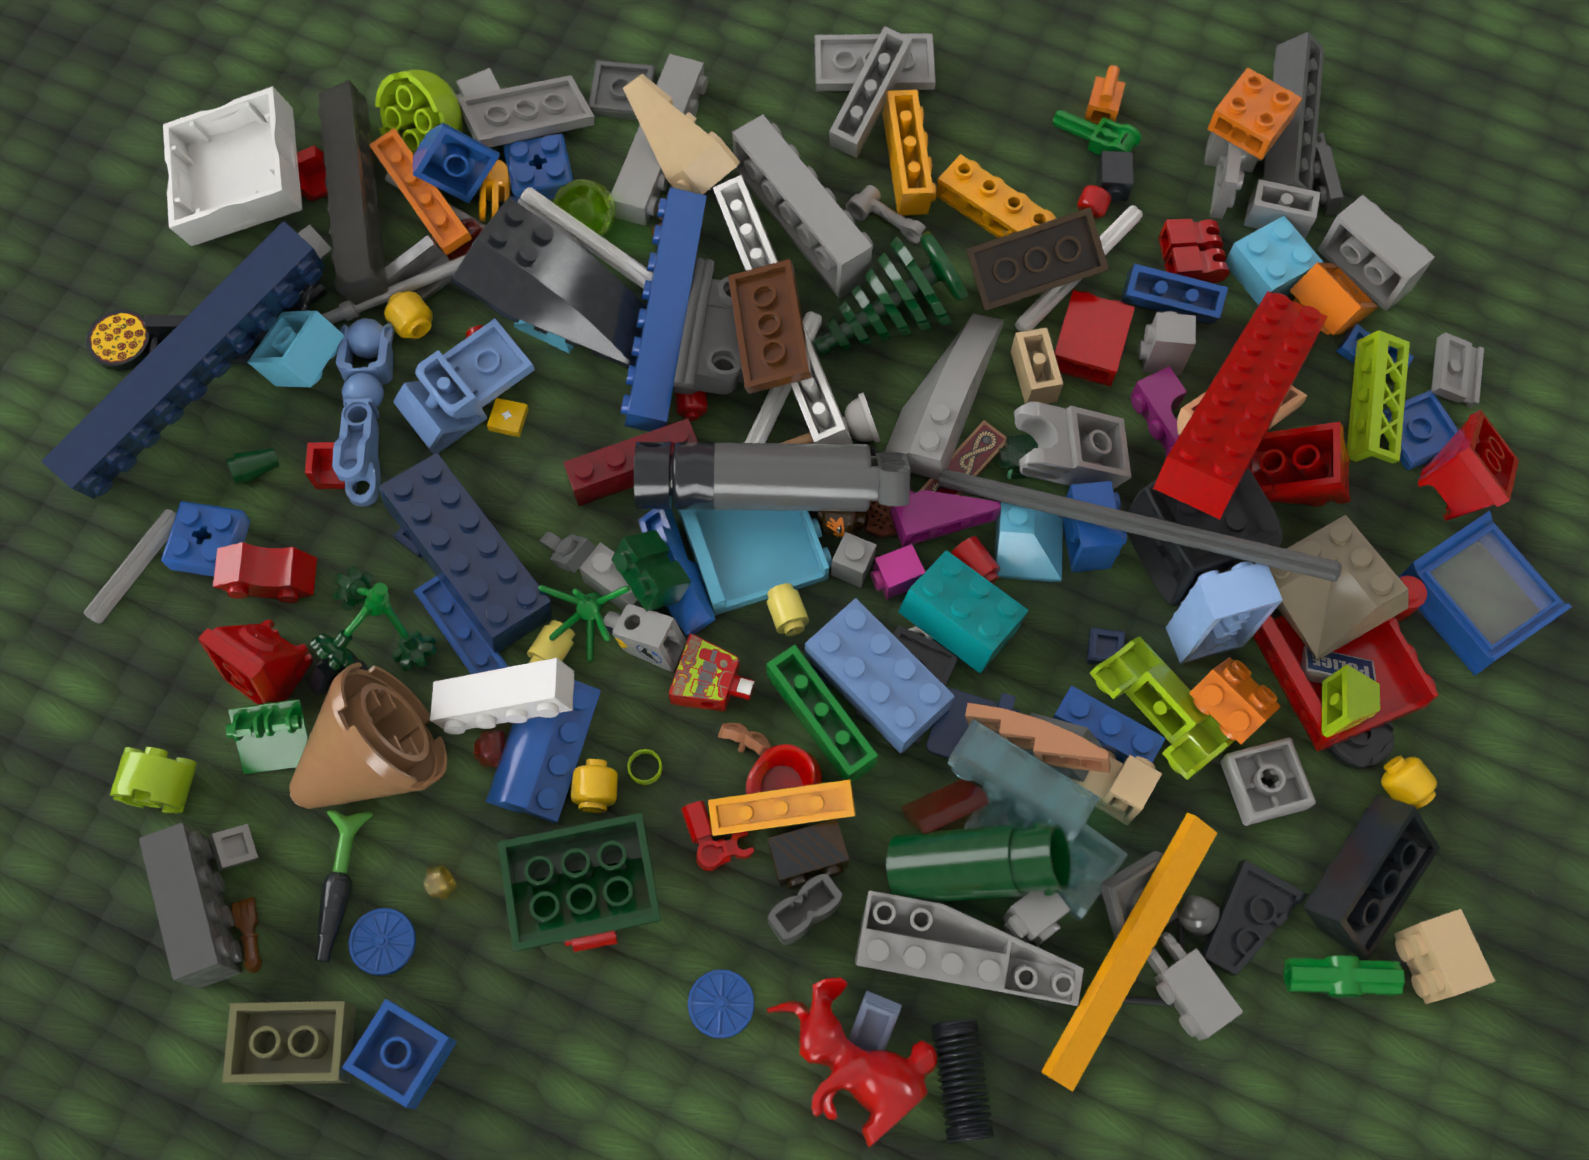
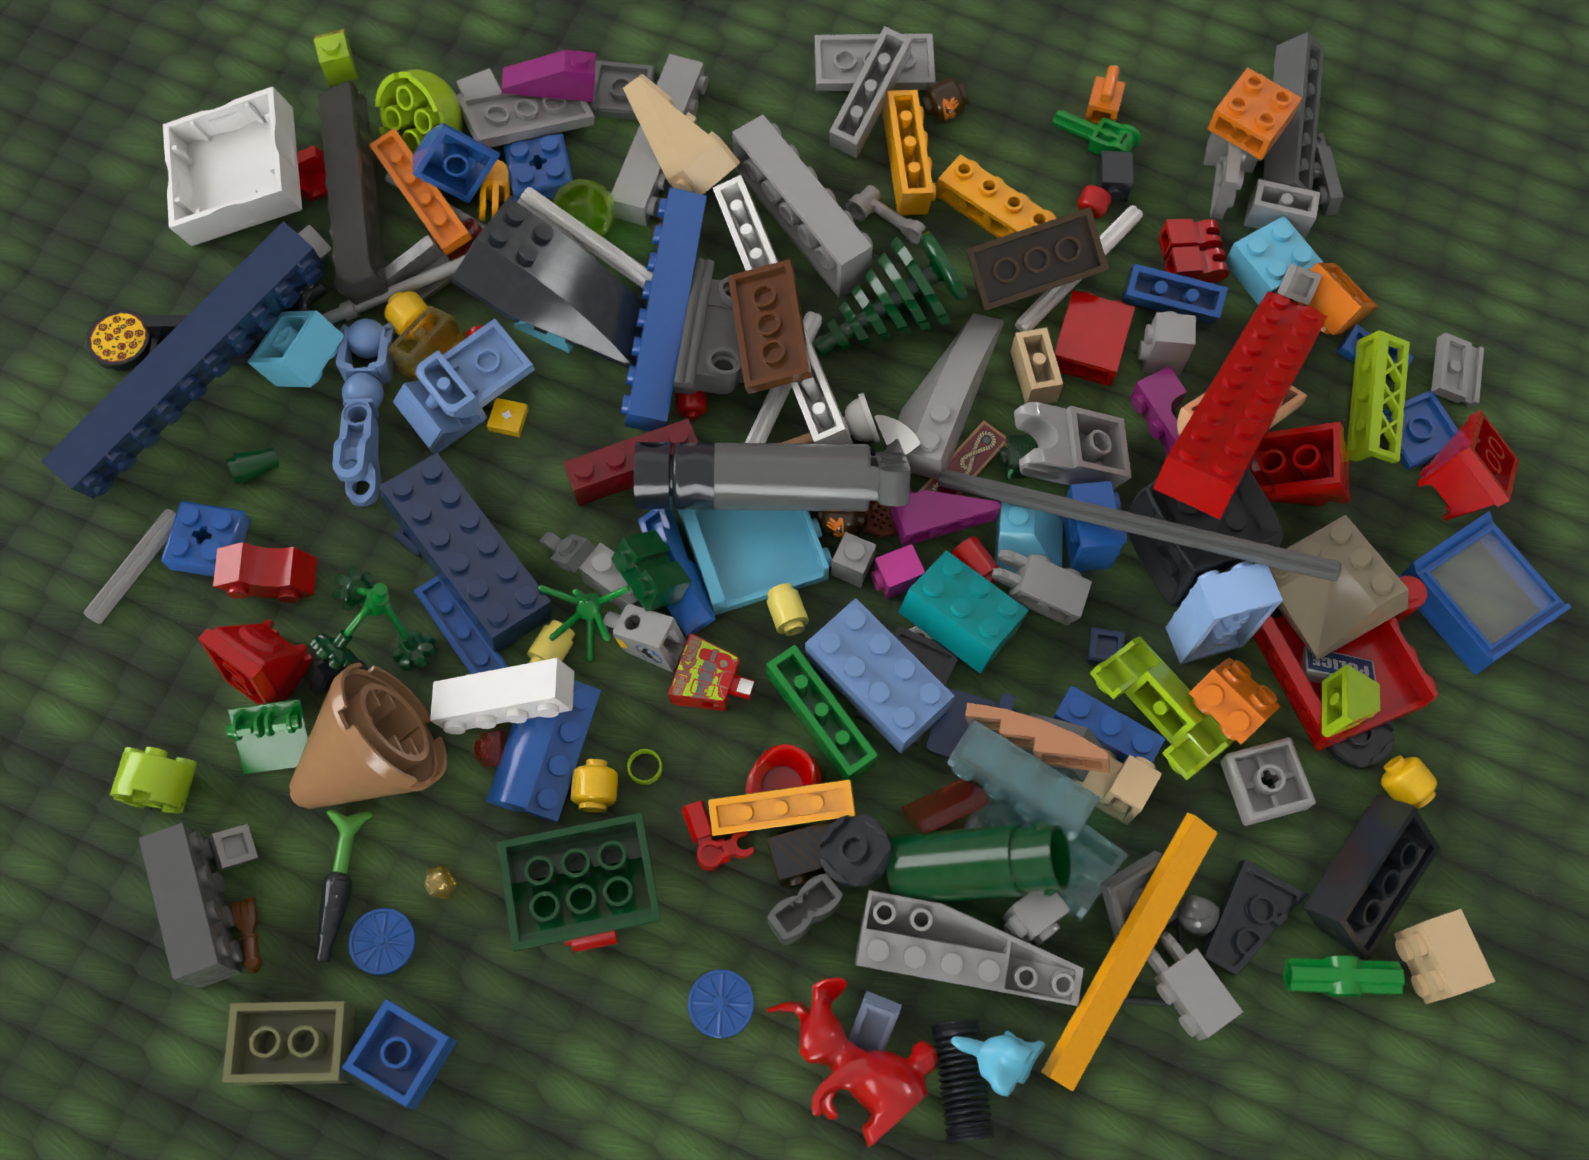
red panel [305,442,345,489] -> none
nougat piece [718,723,771,756] -> none
light grey brick [1317,195,1435,312] -> none
none -> lime slope [314,29,358,86]
none -> clear yellow brick [387,305,465,381]
none -> magenta slope [502,50,596,102]
none -> black tile [819,814,893,888]
none -> white sticker [875,415,921,455]
none -> dark brown head [922,77,969,122]
none -> medium azure animal [951,1031,1046,1096]
none -> light grey hinge [992,549,1092,626]
none -> light grey plate [1277,263,1322,305]

